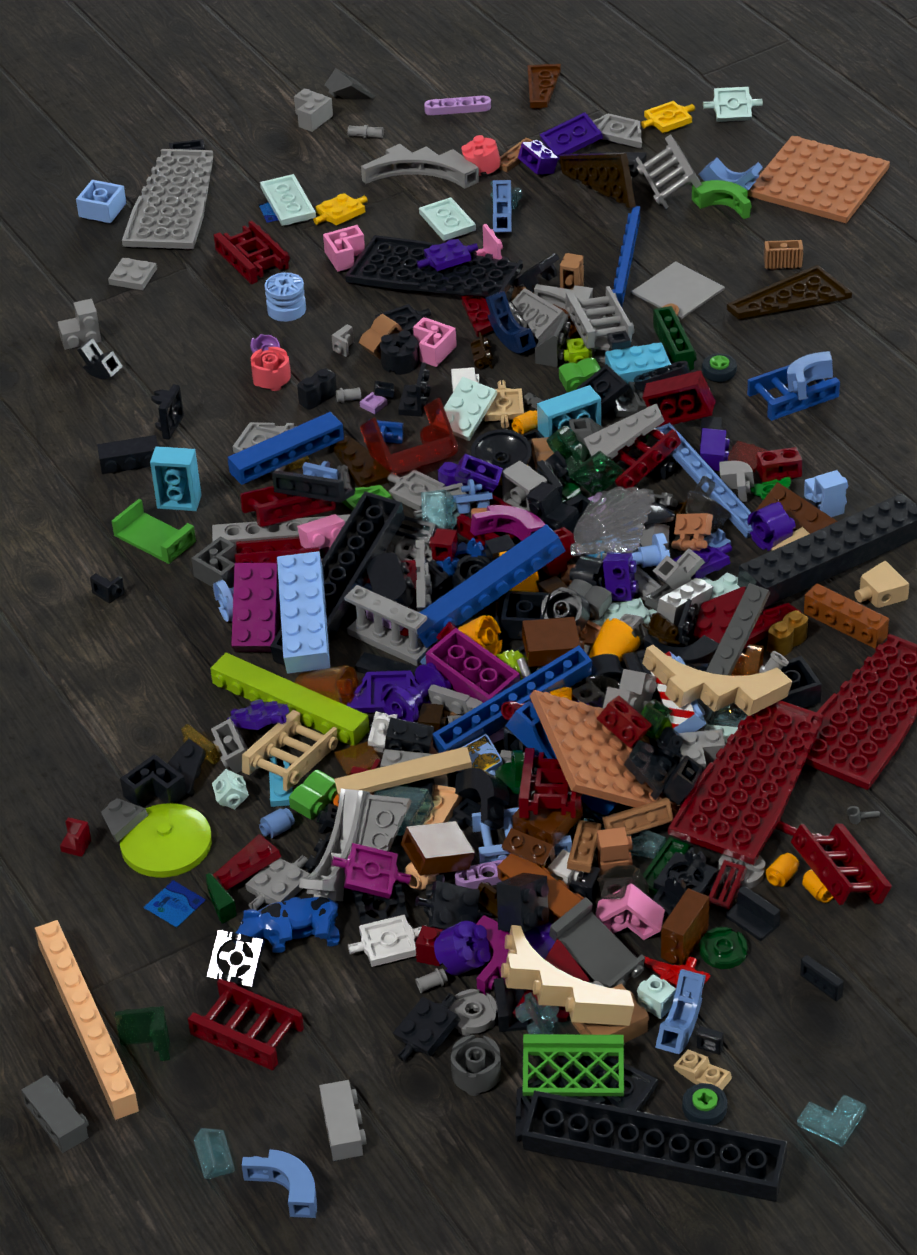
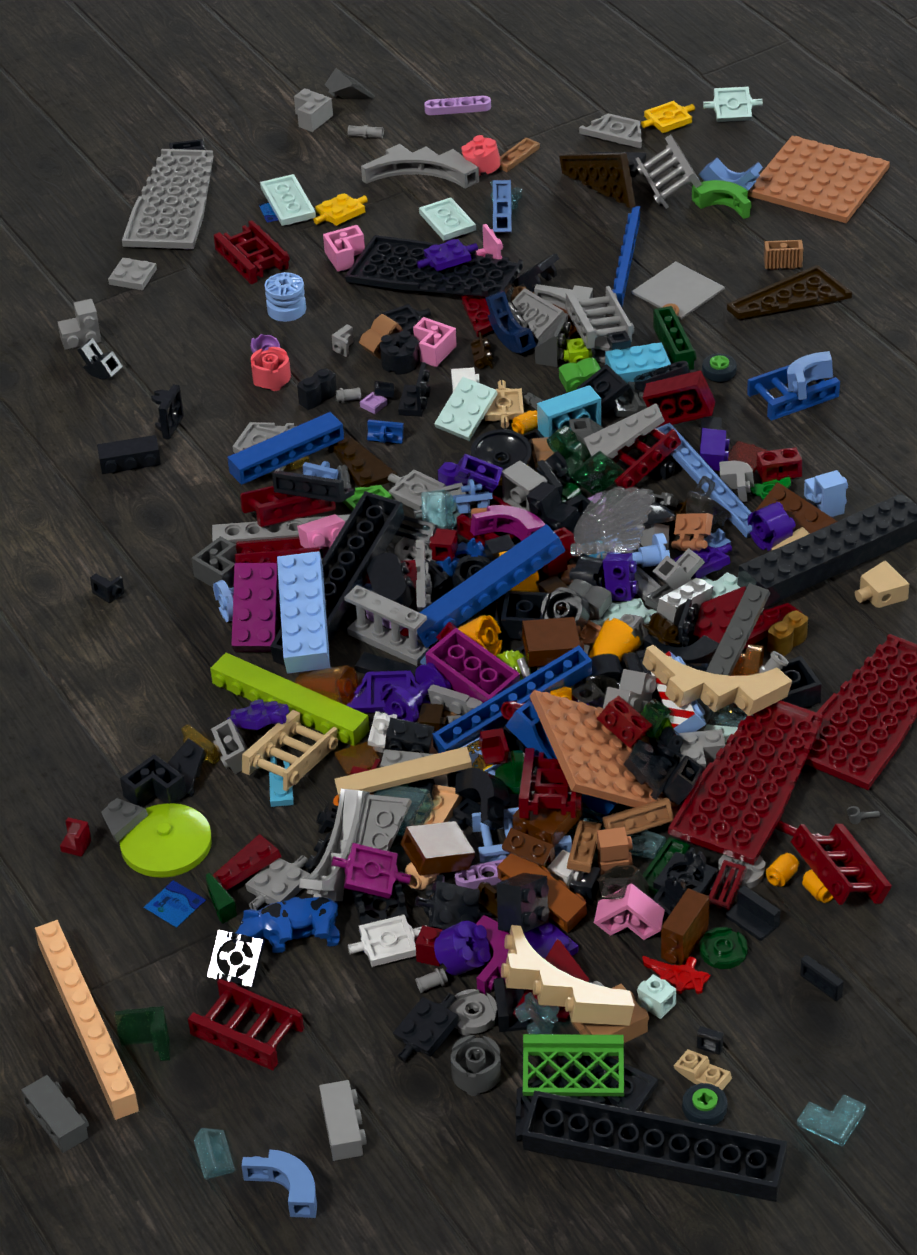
light blue brick [76,180,127,223] -> none
bright green panel [112,499,196,564] -> none
medium azure brick [150,447,202,511] -> none
light aqua brick [212,769,249,810] -> none
medium blue brick [259,808,295,839] -> none
bright green brick [289,770,338,820] -> none
clear red windscreen [360,398,458,475] -> none
dark purple brick [518,140,558,174] -> none
reddish brown wing [527,64,561,109] -> none
dark purple plate [540,112,603,160] -> none
dark grey panel [549,897,645,988] -> none
medium nougat brick [560,253,584,290] -> none
medium blue arch [655,969,706,1054] -> none
dark orange brick [804,583,889,649] -> none
none -> dark red panel [479,728,509,766]

